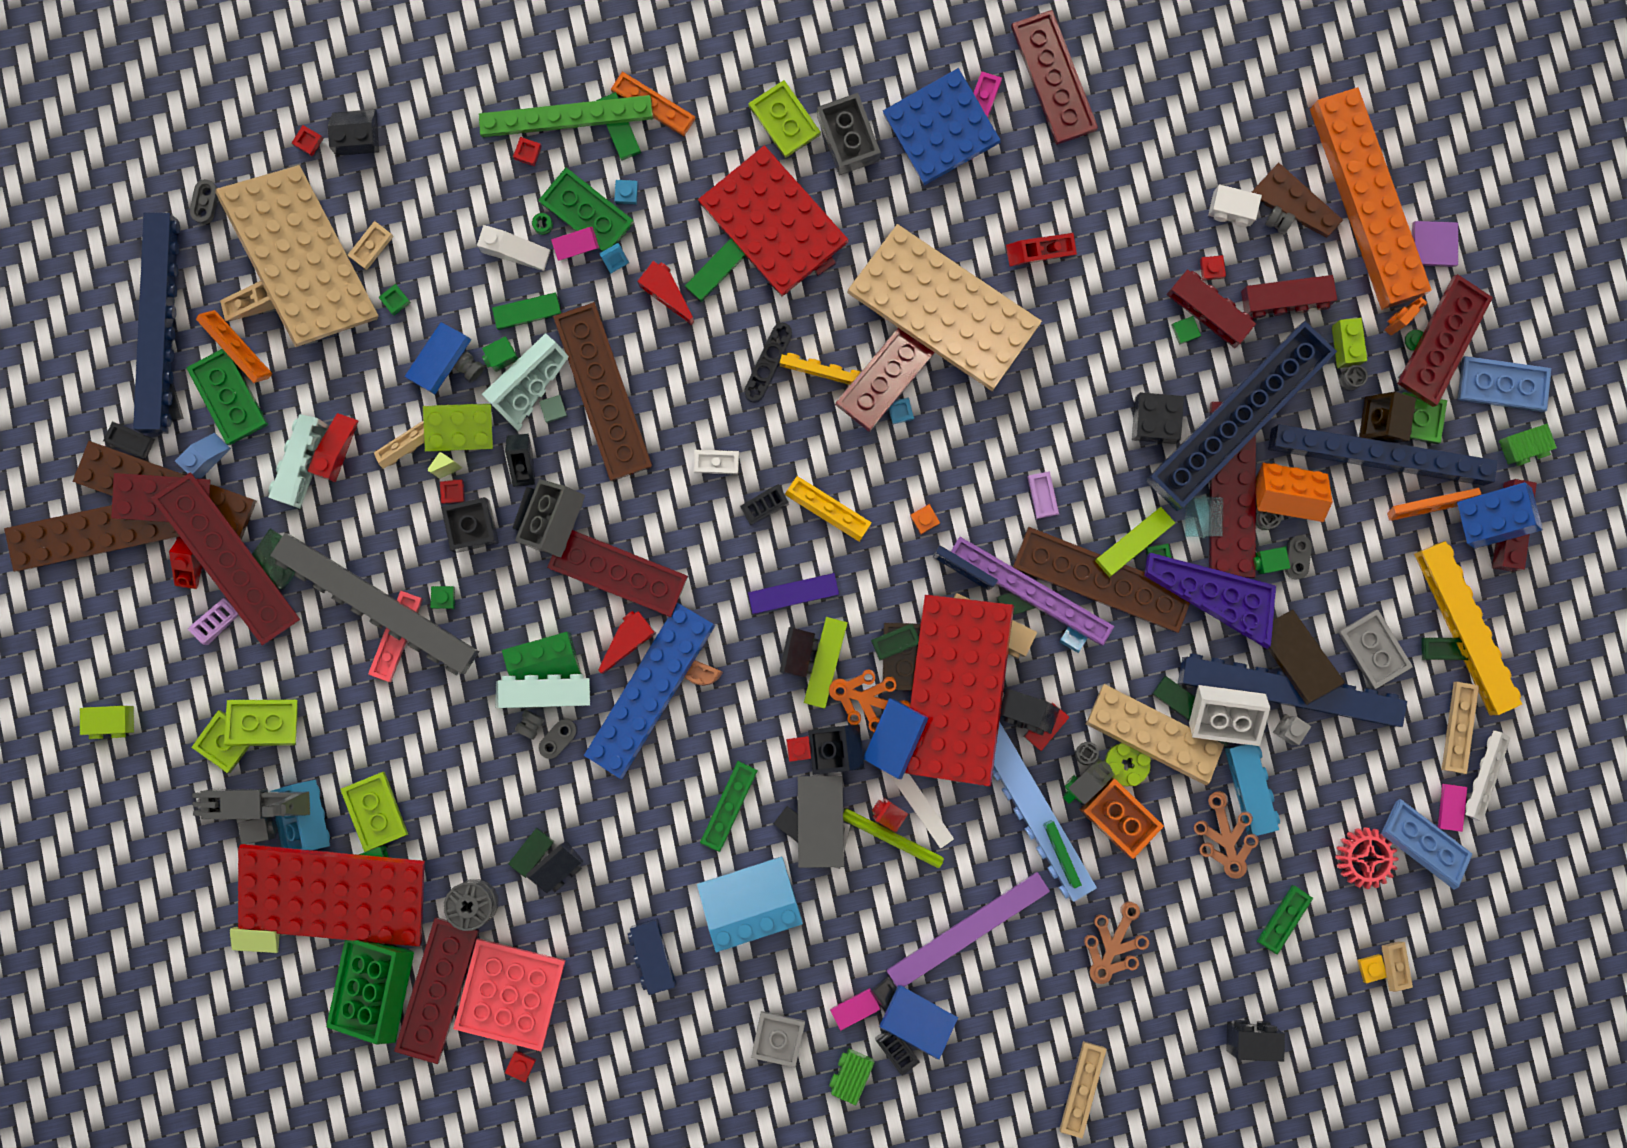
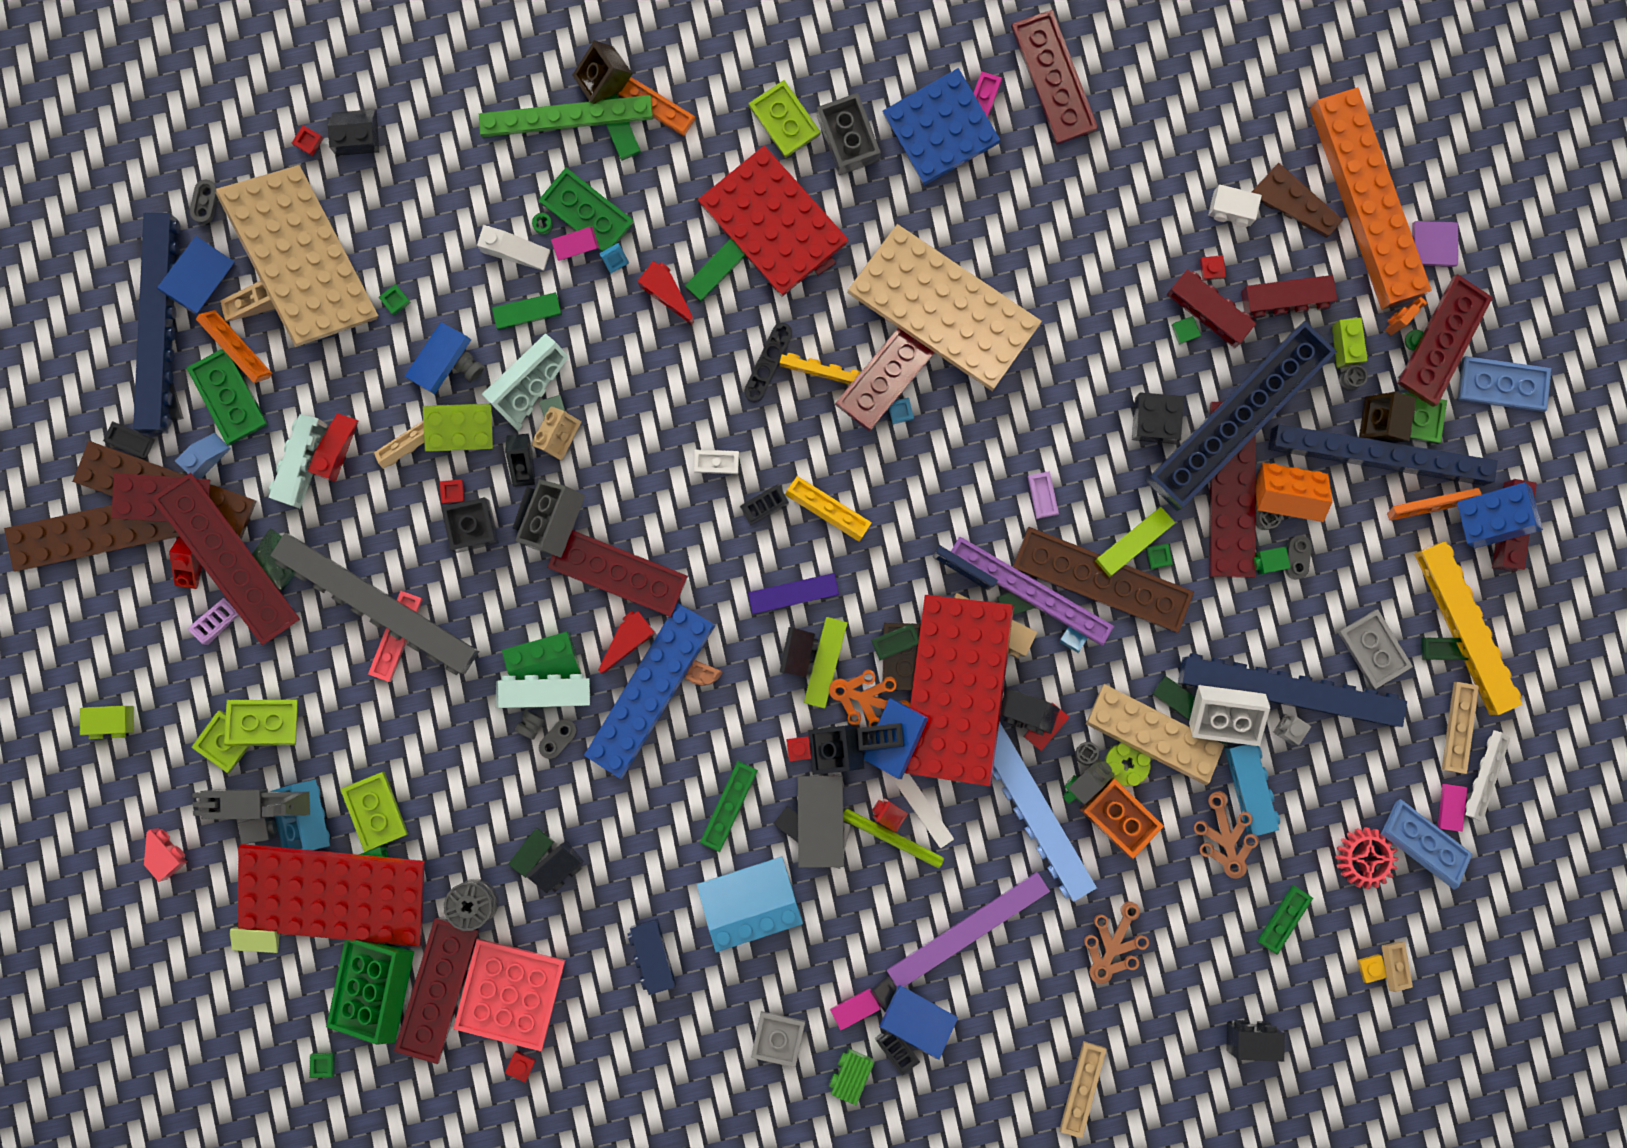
tan plate [348,221,394,270] -> none
yellowish green slope [428,452,463,479] -> none
green plate [431,586,455,609] -> none
green brick [482,336,519,372] -> none
red plate [513,137,542,167] -> none
reddish brown plate [553,302,653,482] -> none
dark azure plate [614,180,638,205] -> none
orange plate [910,504,940,535] -> none
red slope [1006,233,1077,266] -> none
green tile [1043,820,1082,889] -> none
dark purple wing [1145,553,1276,649] -> none
clear light blue piece [1185,496,1223,539] -> none
dark grey wheel [1265,205,1295,235] -> none
dark brown tile [1268,610,1345,705] -> none
bright green brick [1499,423,1557,466] -> none
none -> coral slope [144,828,188,882]
none -> blue tile [157,236,235,315]
none -> green tile [309,1053,335,1078]
none -> tan bracket [531,406,581,461]
none -> dark brown slope [572,40,633,103]
none -> black slope [857,723,904,752]

